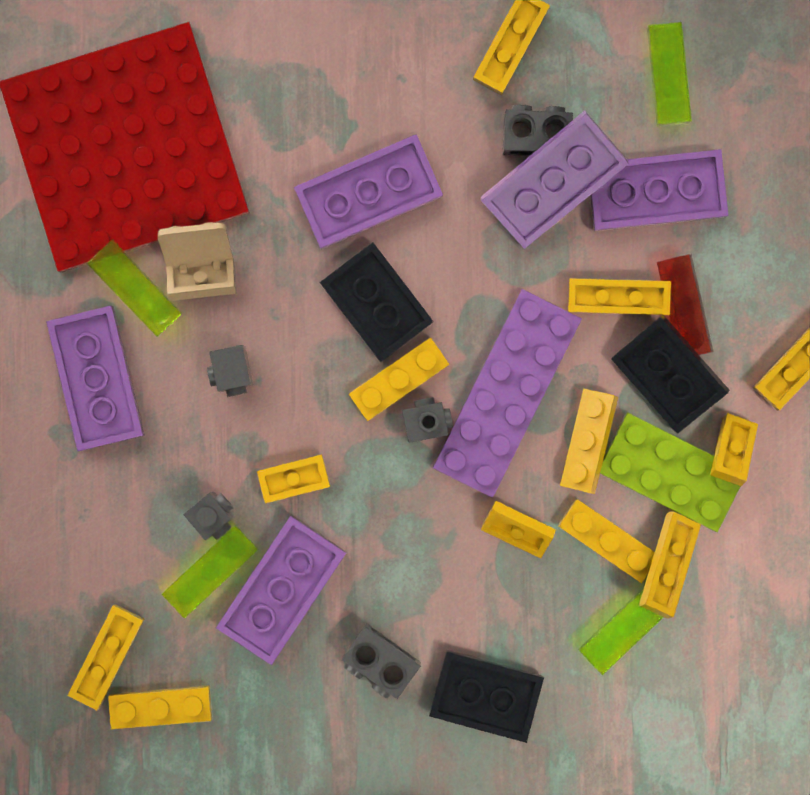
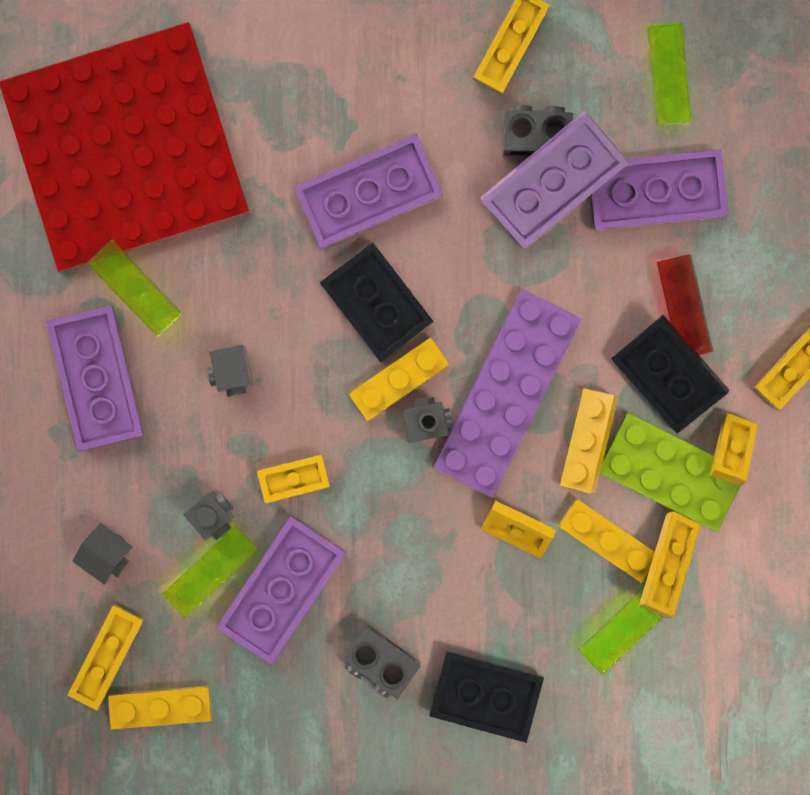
tan bracket [158,222,236,301] -> none
yellow plate [568,278,671,315] -> none
none -> dark grey brick [72,523,133,585]

